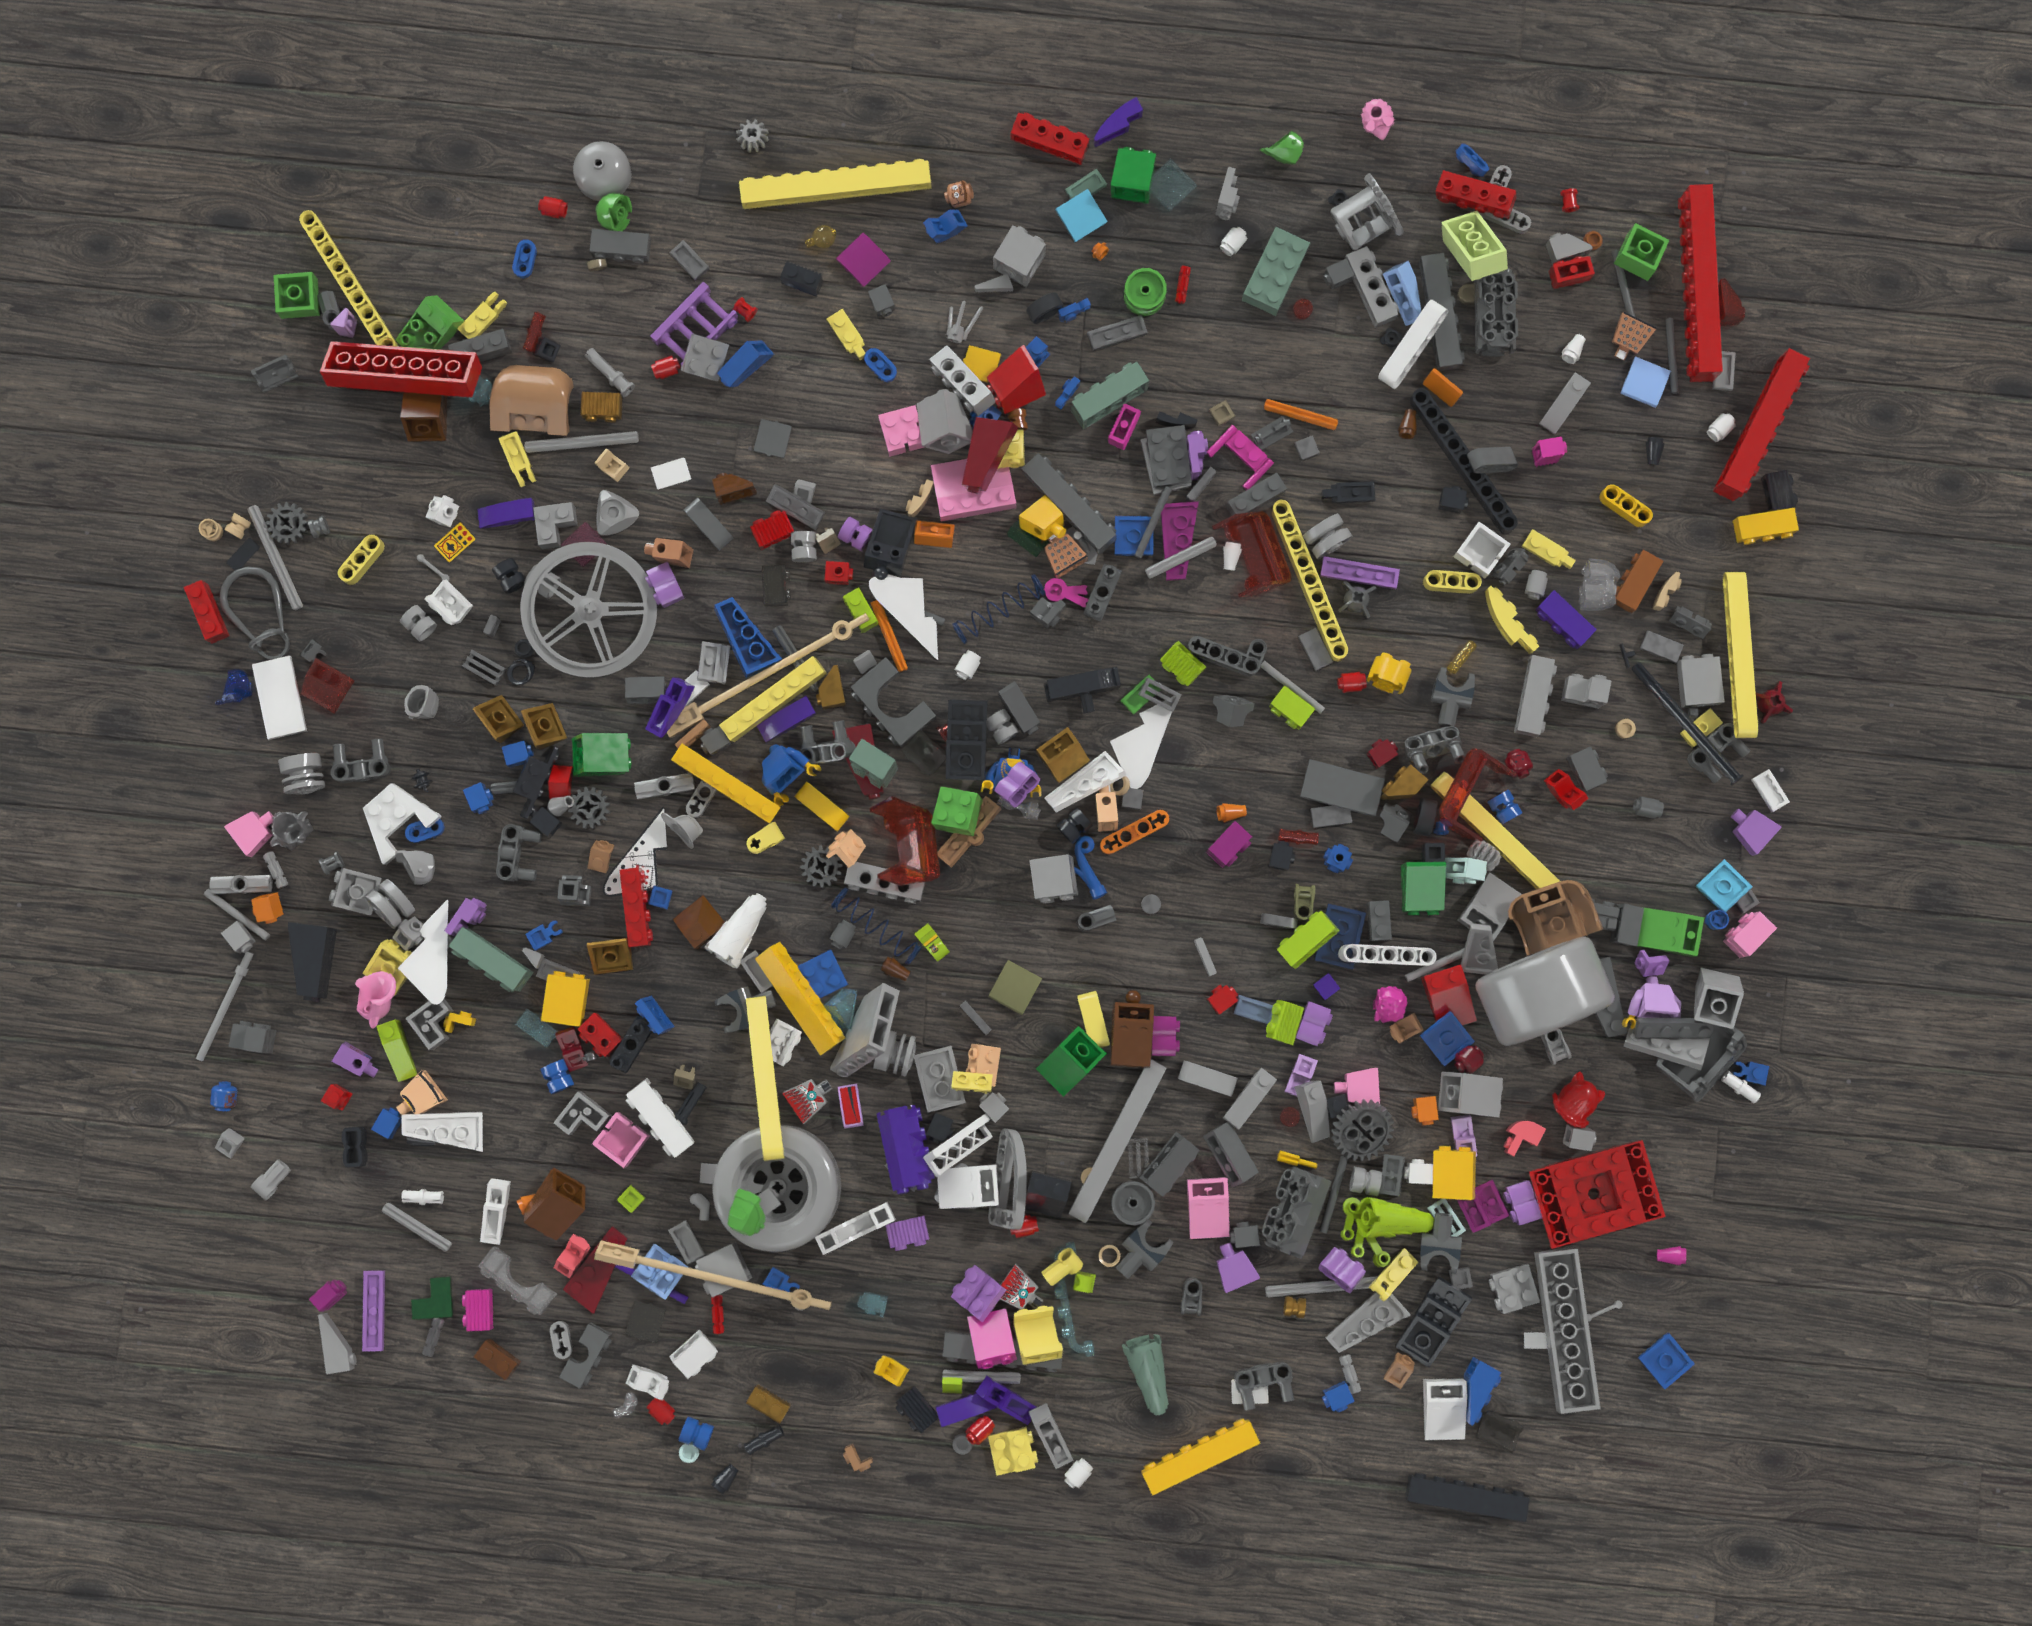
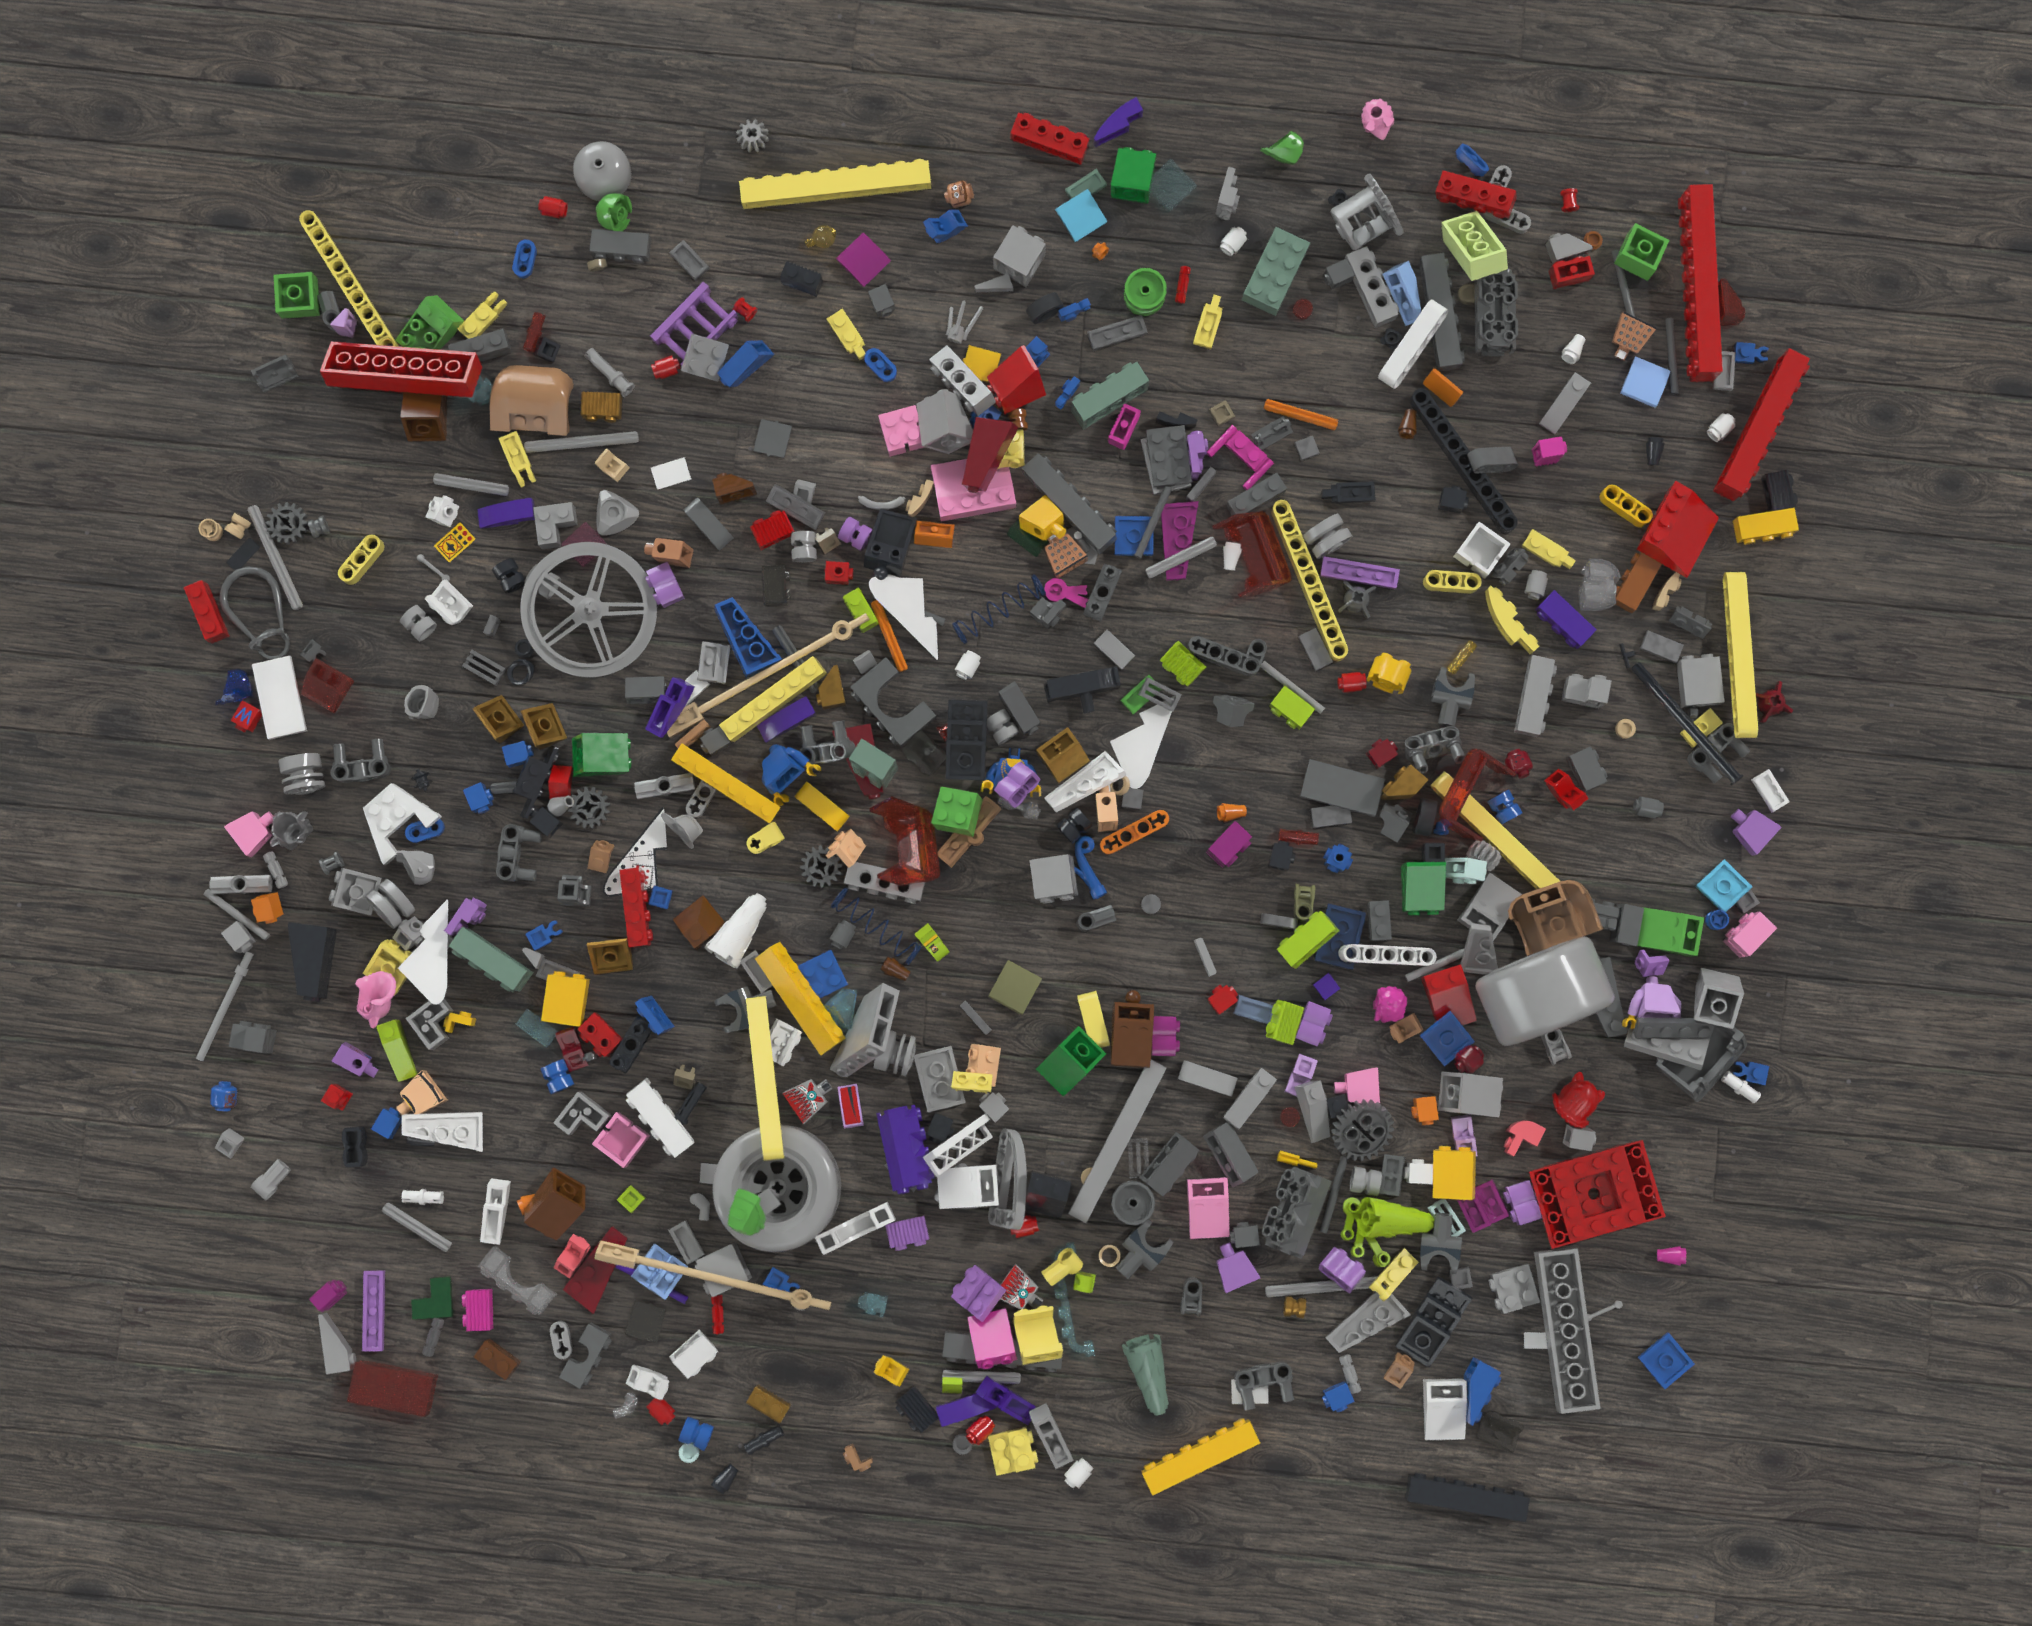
none -> red brick [231,700,262,732]
none -> clear red brick [347,1360,438,1417]
none -> light grey axle [433,473,509,496]
none -> light grey piece [858,496,906,510]
none -> light grey tile [1094,630,1135,670]
none -> light yellow hinge [1193,295,1222,349]
none -> red slope [1637,481,1719,578]
none -> blue plate [1734,342,1768,364]

